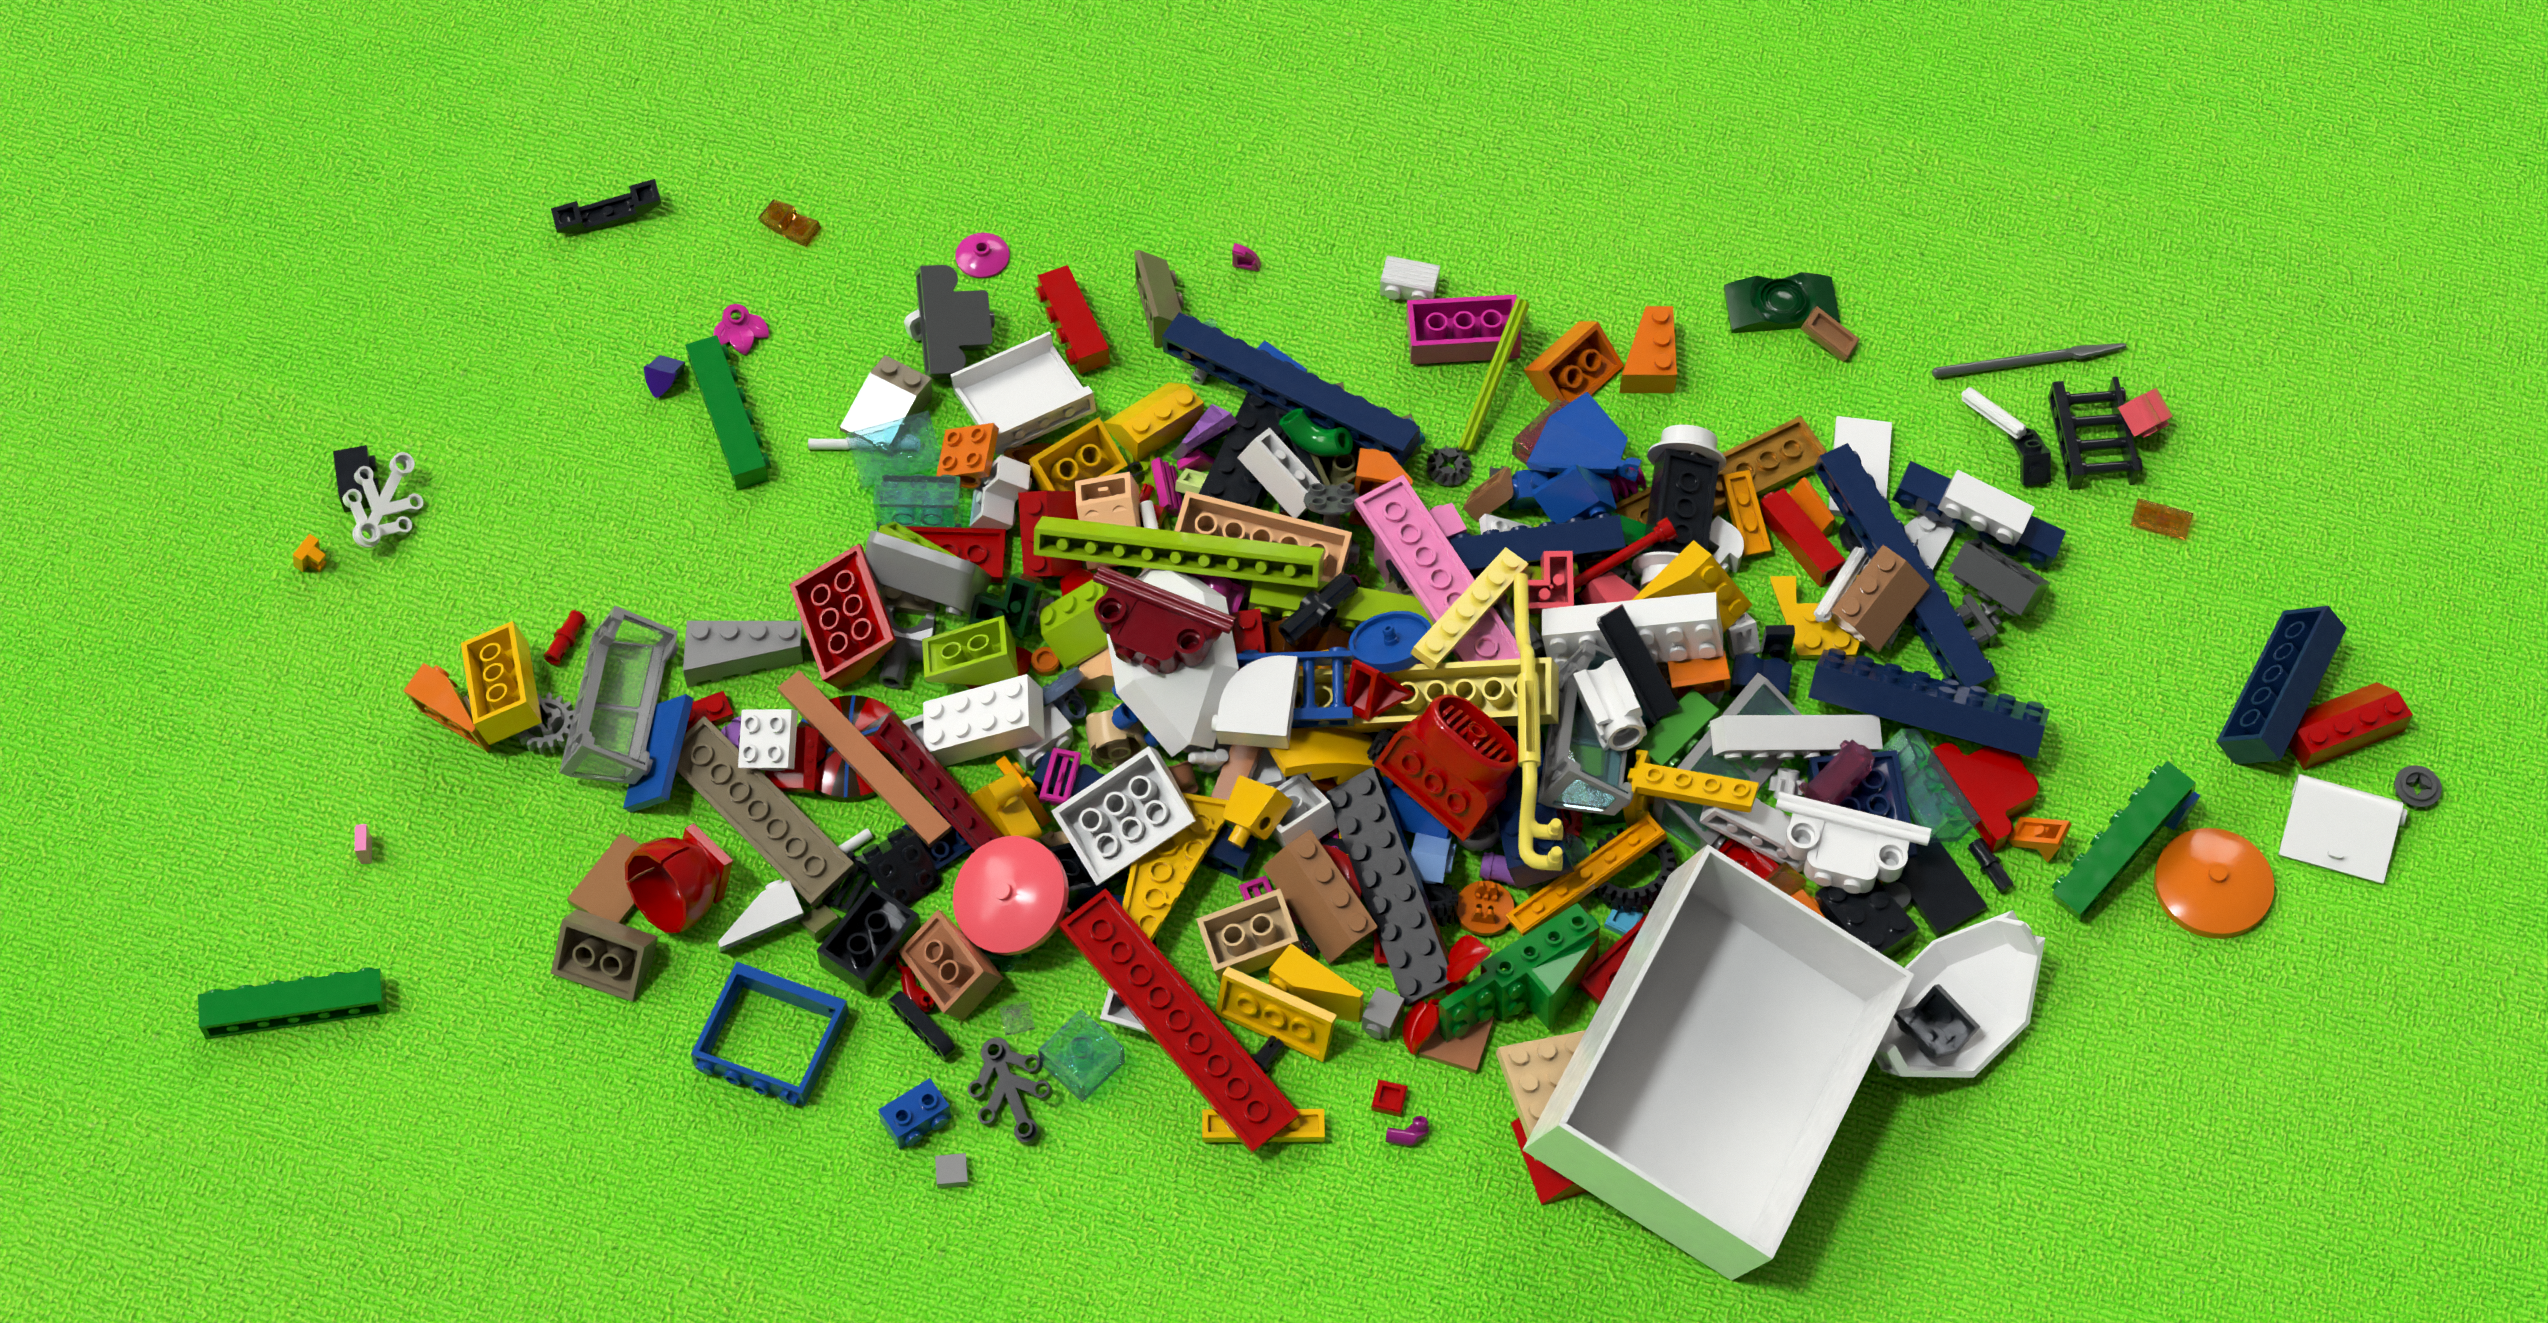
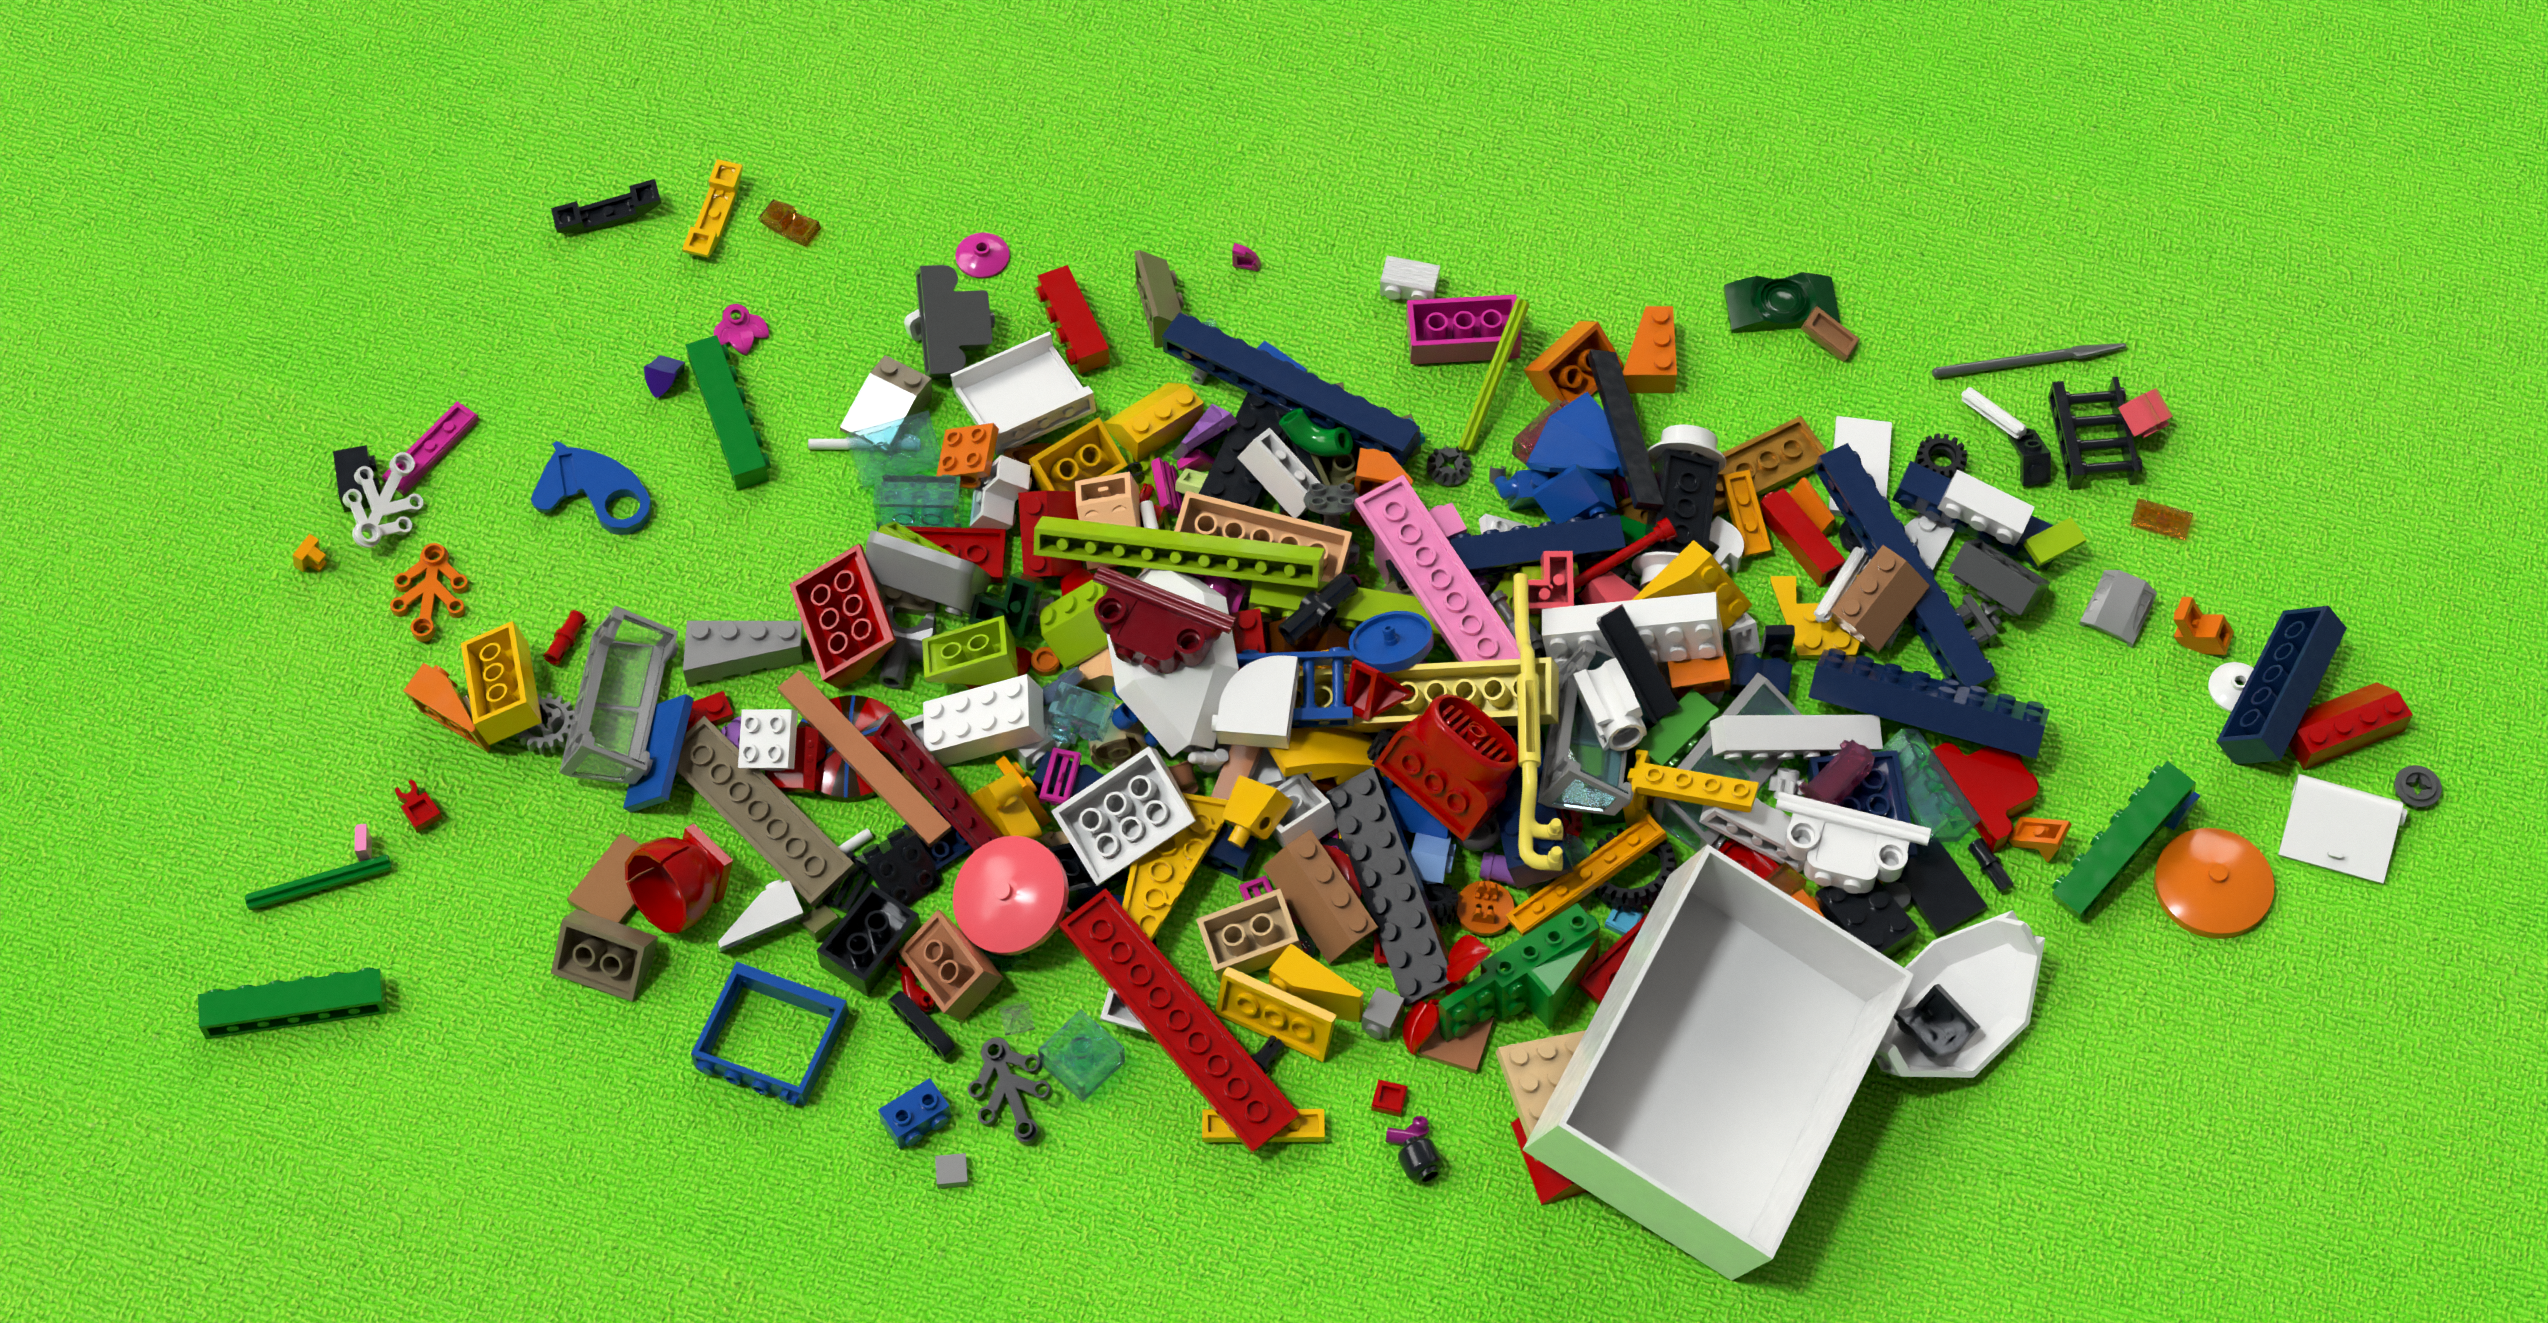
light yellow plate [1410,547,1529,670] -> none
medium nougat slope [1463,466,1513,521] -> none
none -> green axle [245,854,392,910]
none -> dark pink tile [382,401,479,495]
none -> orange plant [390,543,469,642]
none -> red plate [395,779,442,833]
none -> blue animal [531,441,652,535]
none -> yellow slope [682,159,743,258]
none -> clear light blue brick [1048,681,1116,744]
none -> black head [1398,1136,1443,1184]
none -> black tile [1587,349,1664,512]
none -> black tyre [1915,433,1967,479]
none -> lime tile [2023,517,2087,567]
none -> light grey slope [2079,570,2157,648]
none -> orange brick [2173,597,2234,655]
none -> white dish [2208,662,2254,712]

